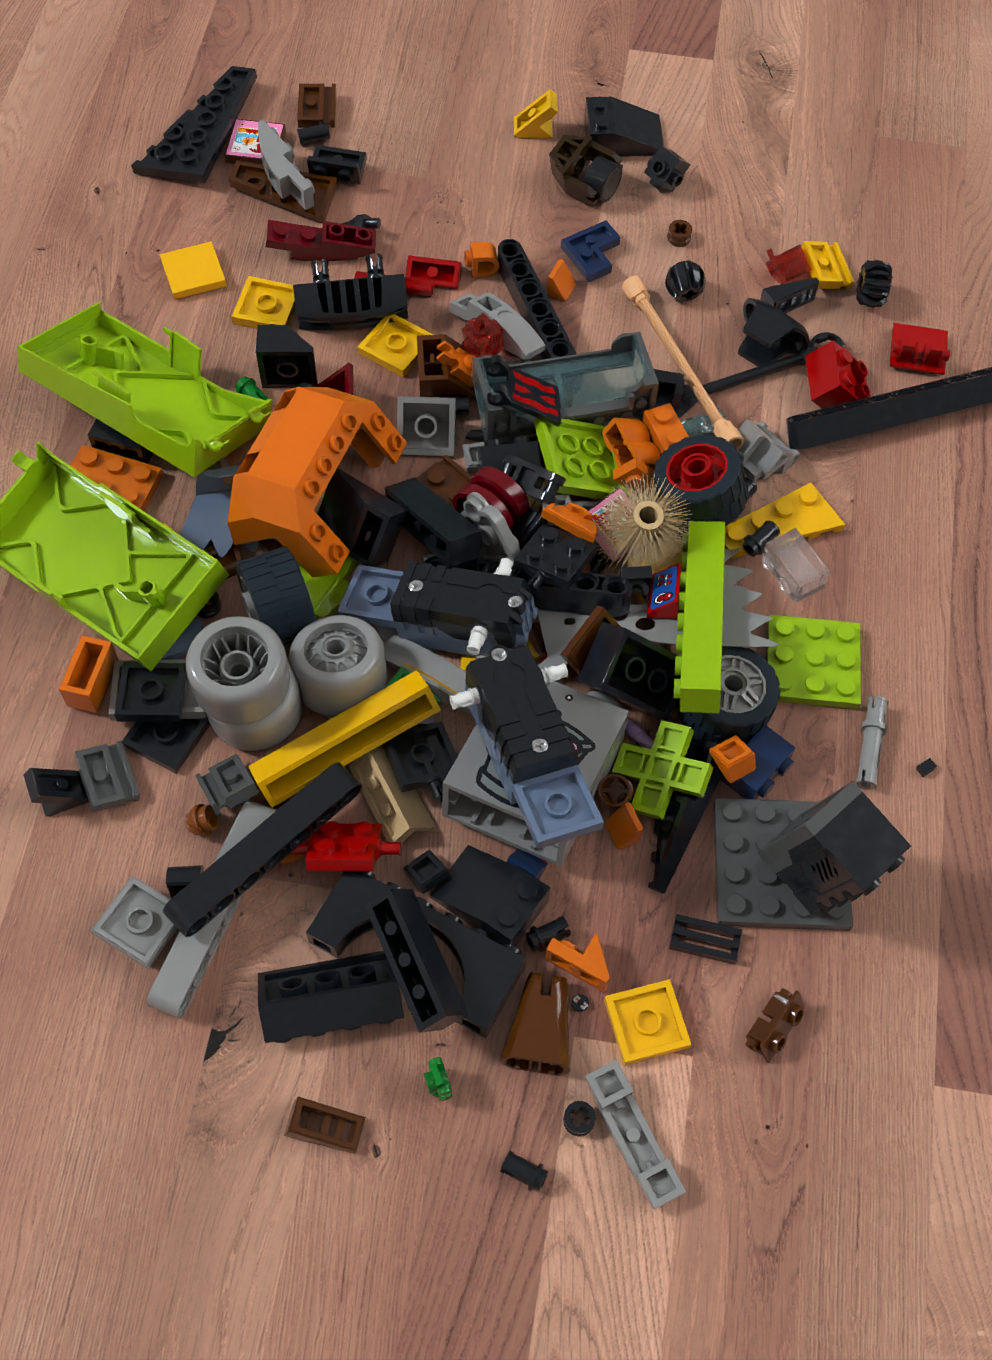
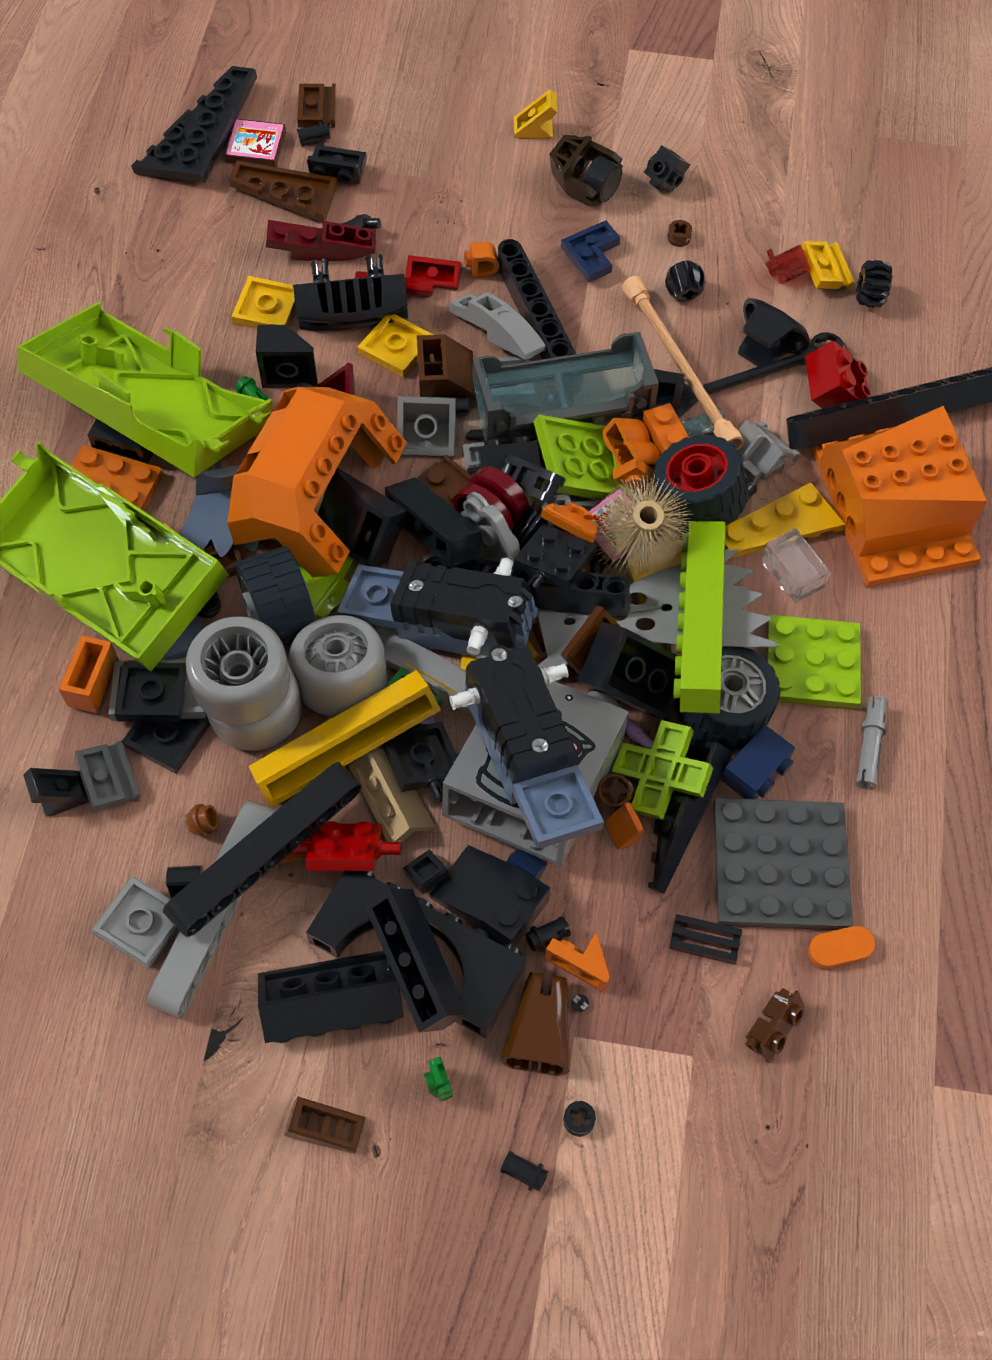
yellow tile [159,241,227,300] -> none
dark grey plate [195,754,259,815] -> none
light grey slope [258,119,315,210] -> none
orange plate [437,340,475,387] -> none
clear red brick [461,312,505,357] -> none
black flag [486,354,562,427] -> none
orange slope [547,259,576,302] -> none
black slope [584,96,664,157] -> none
light grey slope [585,1059,686,1209] -> none
yellow tile [604,979,692,1066] -> none
black tile [619,566,653,600] -> none
slope [647,563,682,619] -> none
orange slope [709,735,756,783] -> none
black pin [742,520,780,557] -> none
black piece [758,781,911,915] -> none
black slope [760,278,819,313] -> none
red hinge [889,323,950,375] -> none
black piece [916,758,937,777] -> none
none -> orange tile [807,926,875,969]
none -> orange wedge [810,406,987,588]

